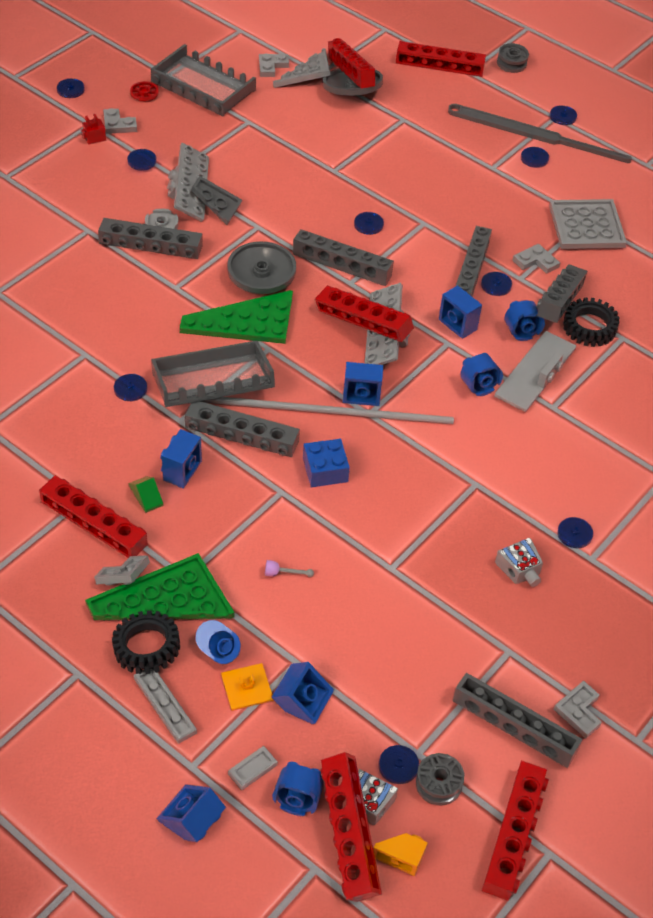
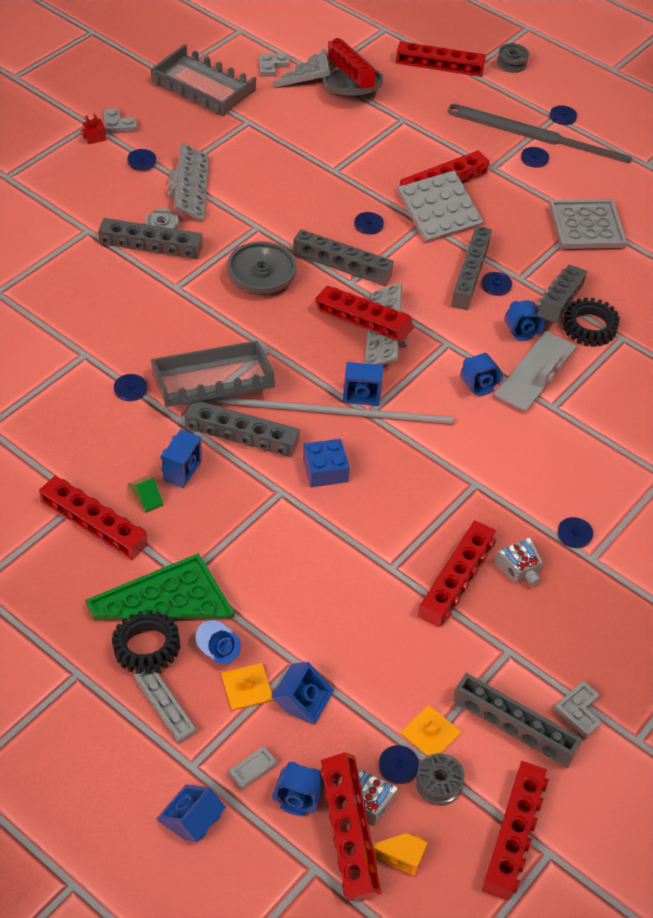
clear blue piece [57,78,85,98] -> none
light grey plate [94,555,150,585] -> none
red wheel [130,81,159,102] -> none
green wing [180,290,293,344] -> none
dark grey wing [191,176,242,225] -> none
hinge [265,560,314,577] -> none
blue brick [439,285,482,339] -> none
light grey plate [512,244,560,274] -> none
none -> light grey plate [397,170,484,243]
none -> red brick [399,150,489,187]
none -> light orange piece [400,705,462,756]
none -> red brick [418,520,496,627]

